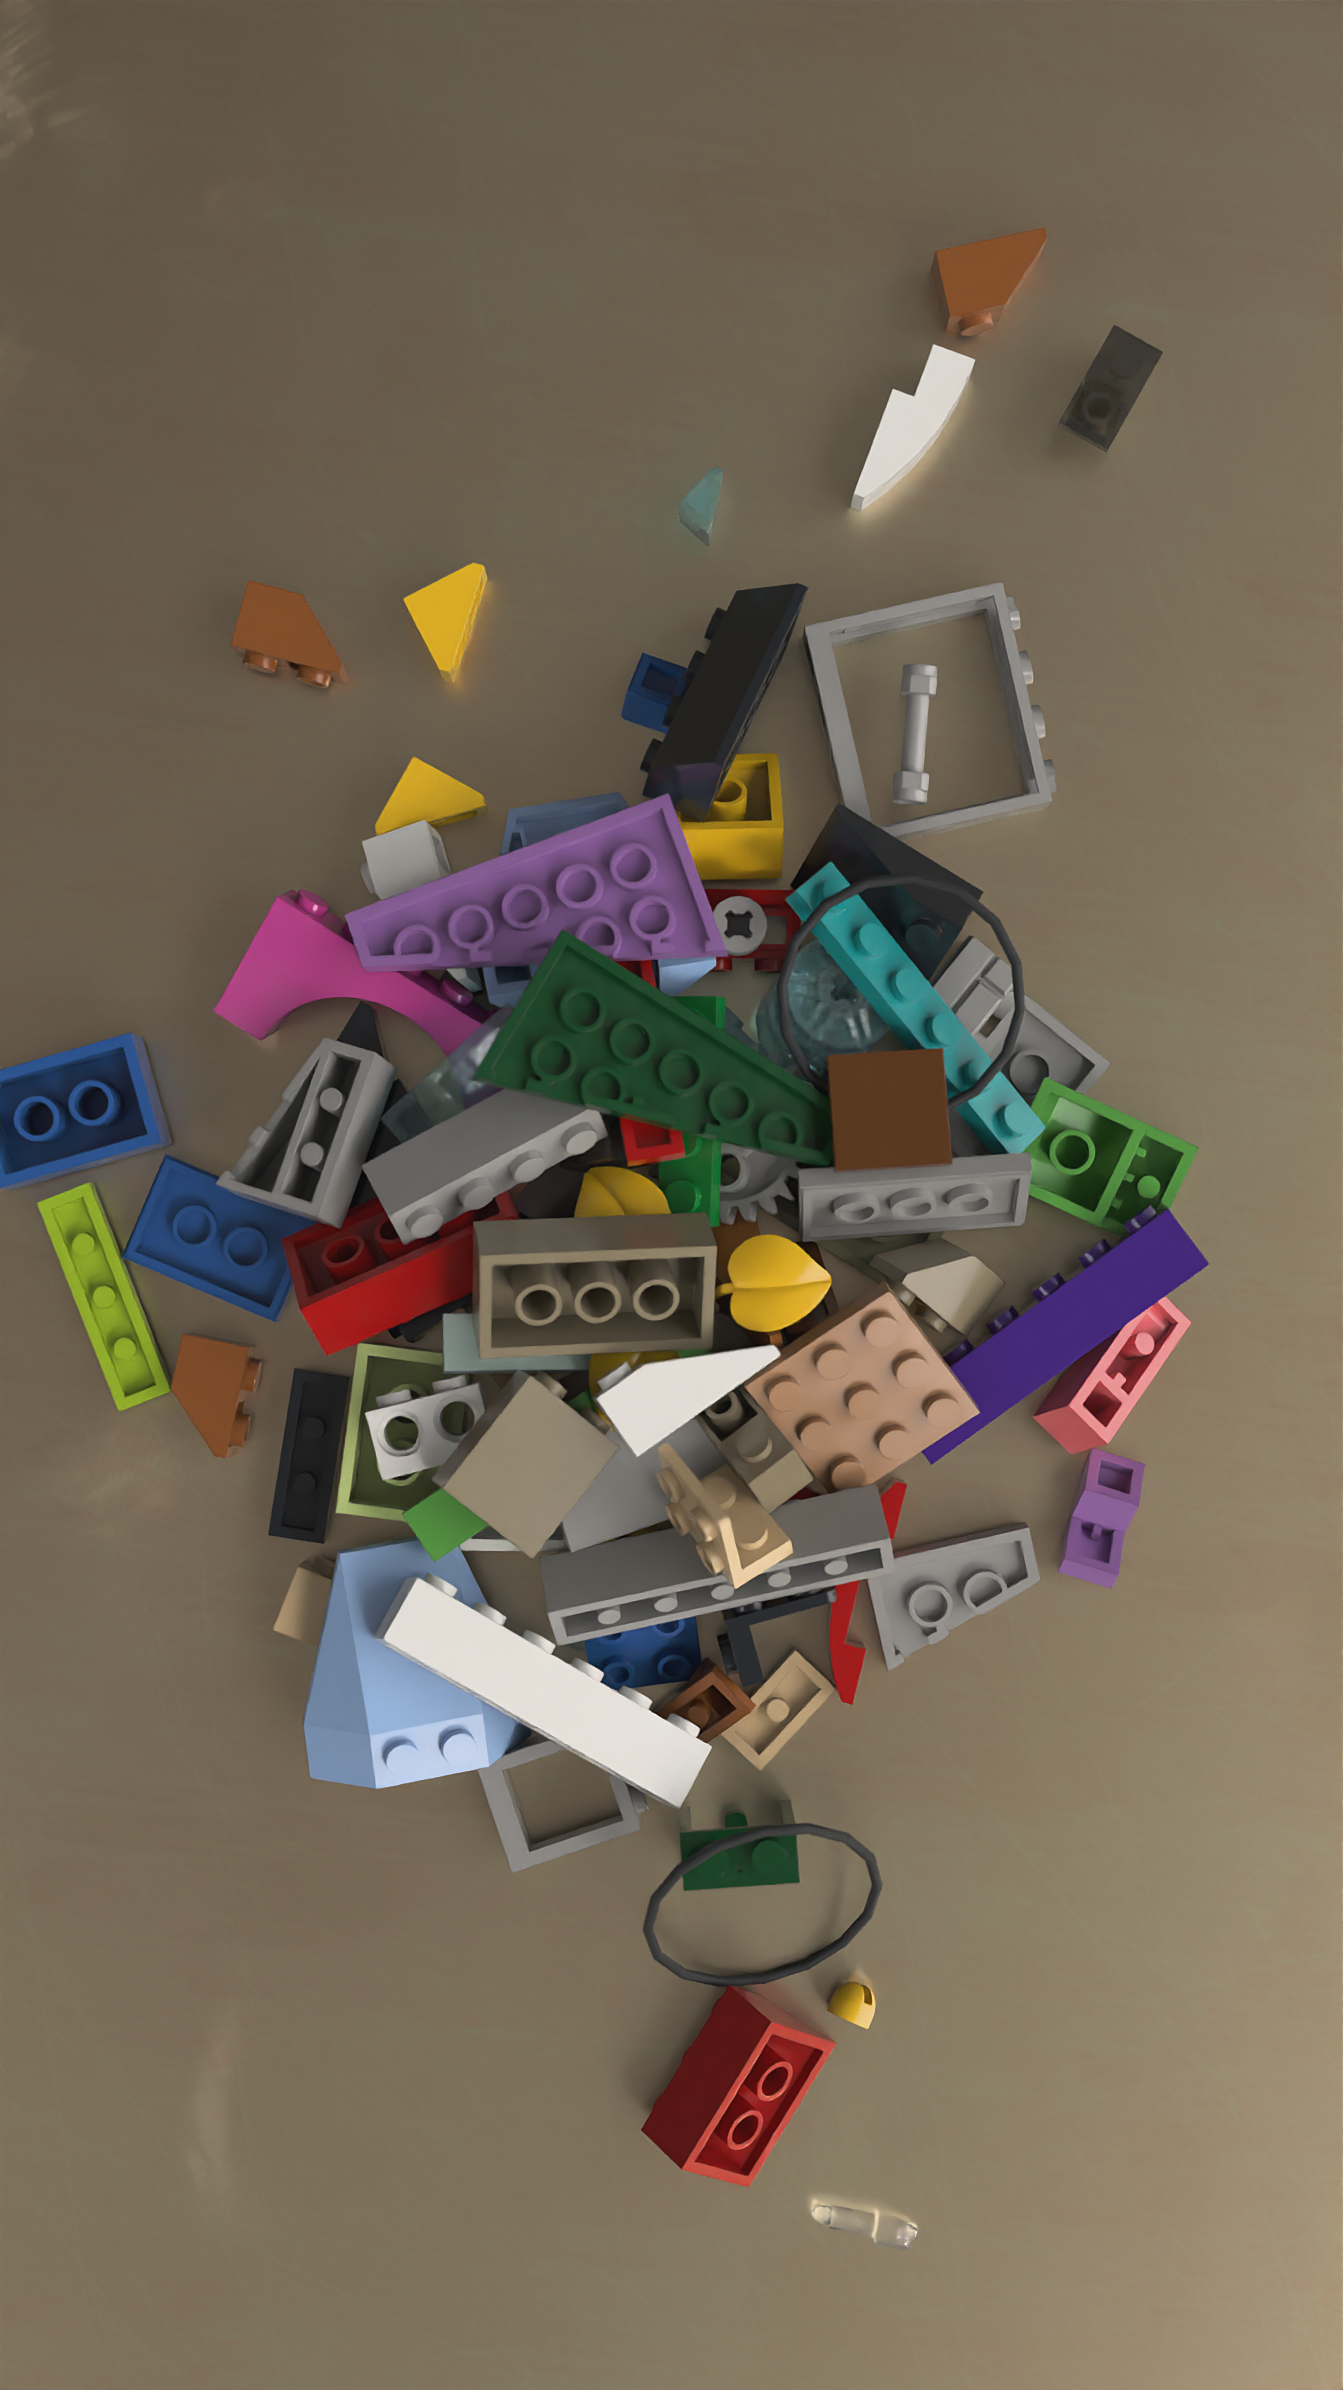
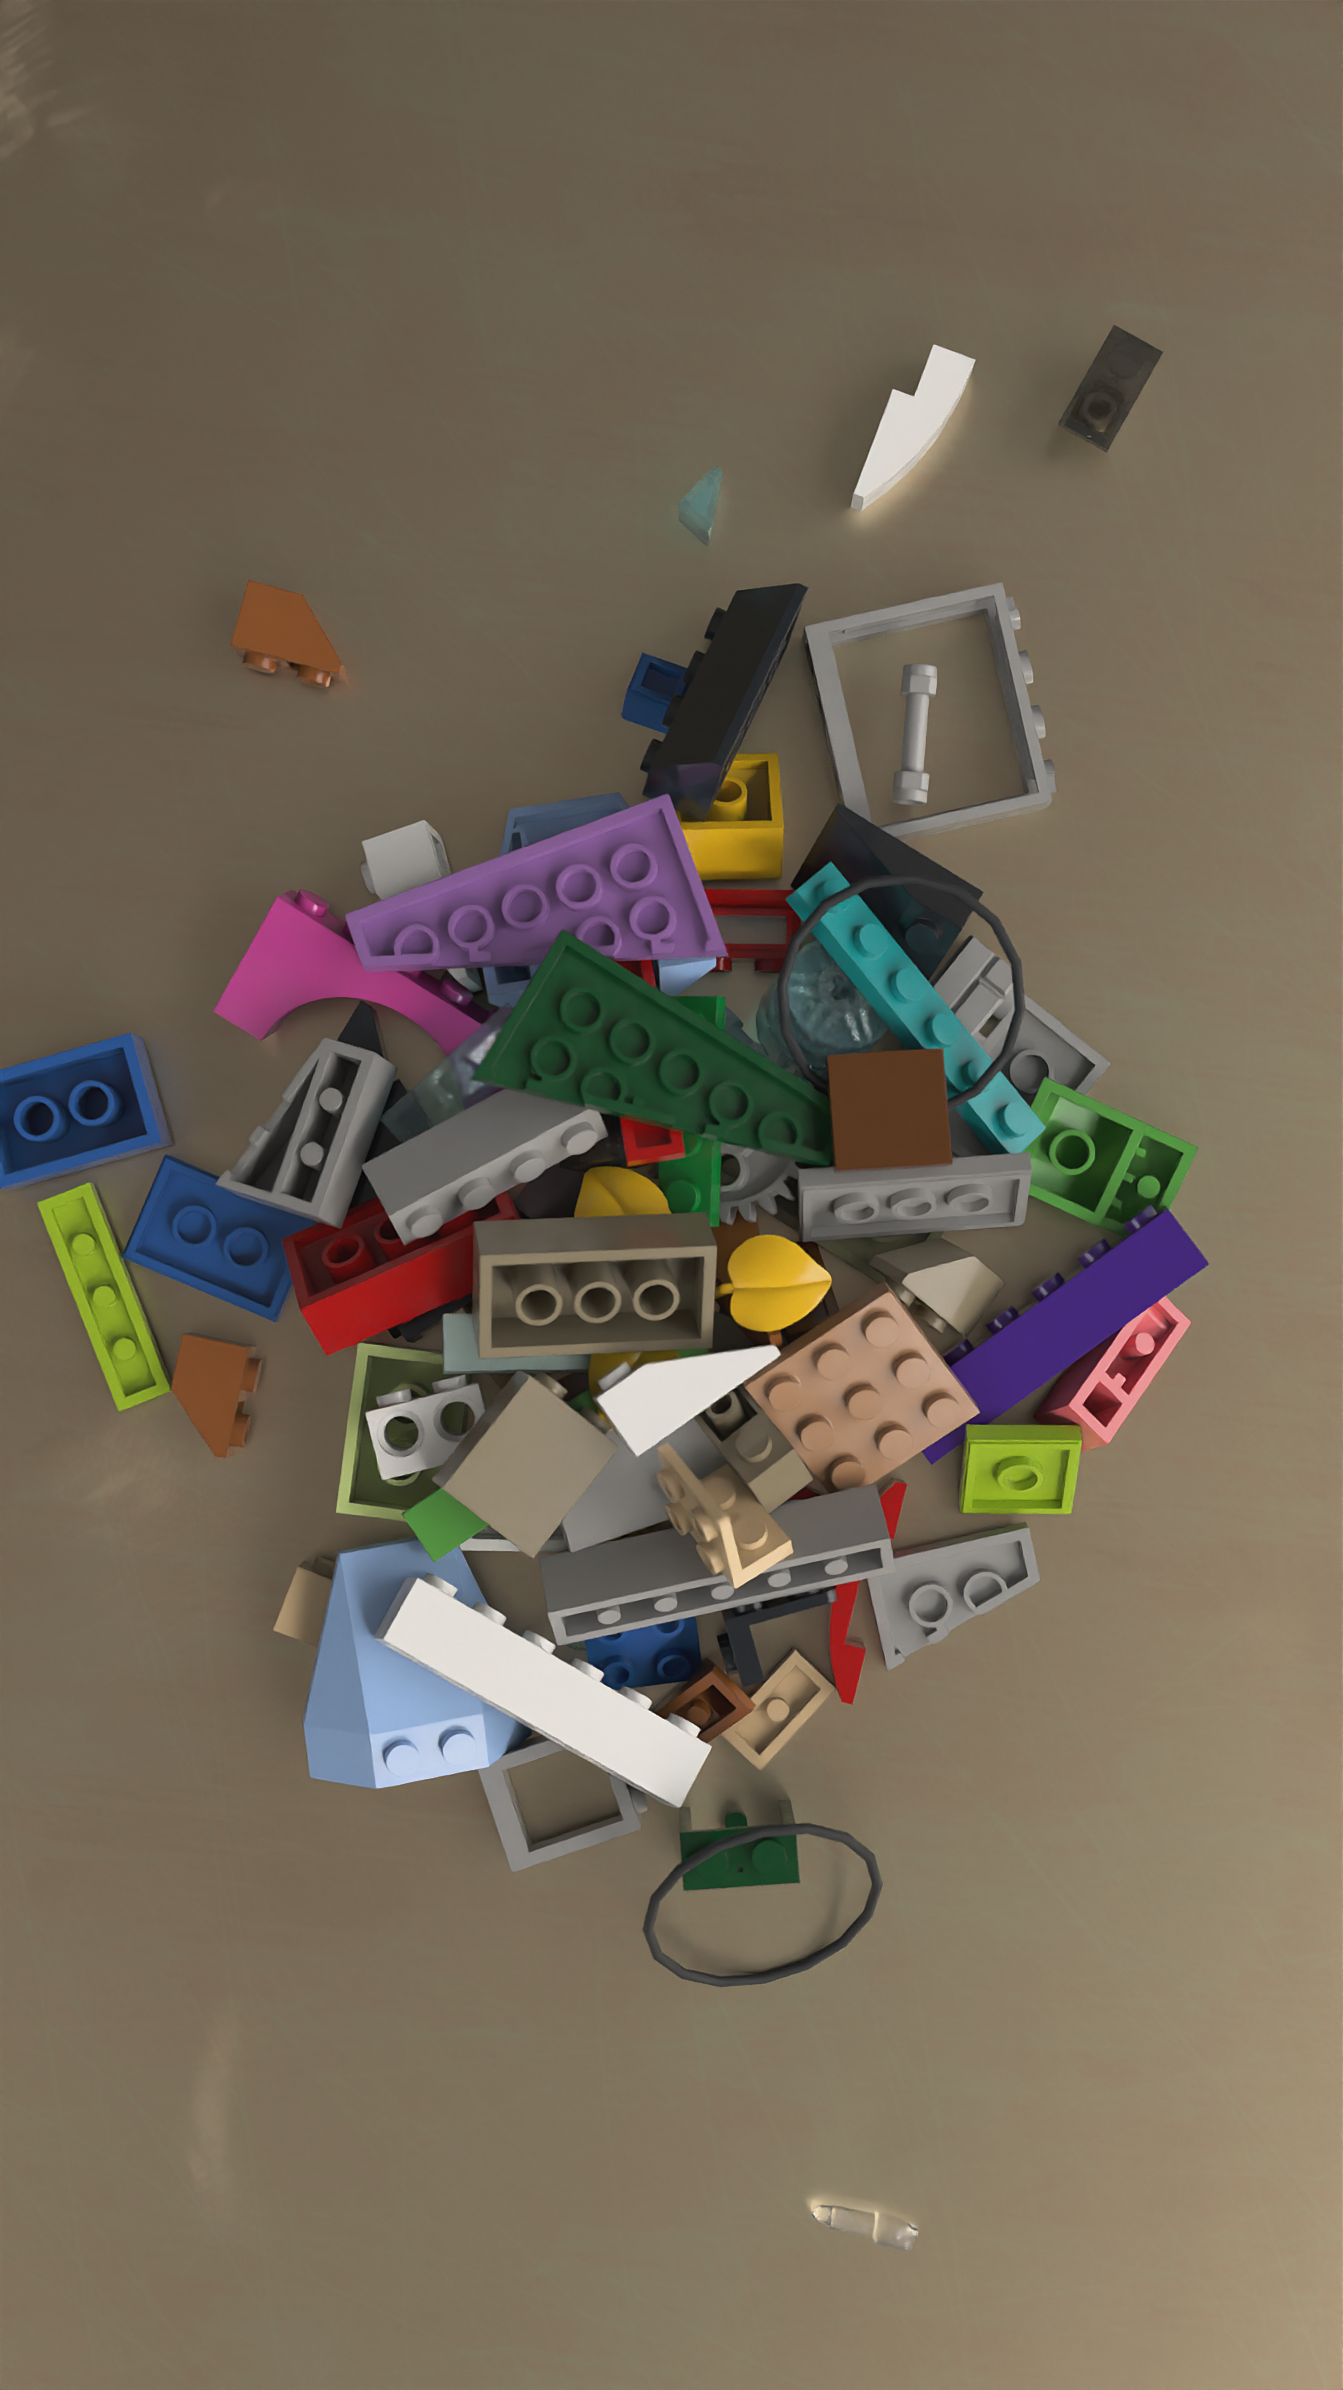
black plate [268,1368,352,1544] -> none
yellow slope [374,756,489,836] -> none
yellow slope [403,562,487,683] -> none
red slope [641,1985,837,2188] -> none
light grey wheel [712,896,767,956] -> none
yellow hinge [827,1982,876,2029] -> none
dark orange slope [931,227,1048,336] -> none
medium lavender slope [1058,1448,1145,1589] -> none
none -> lime plate [958,1425,1082,1514]

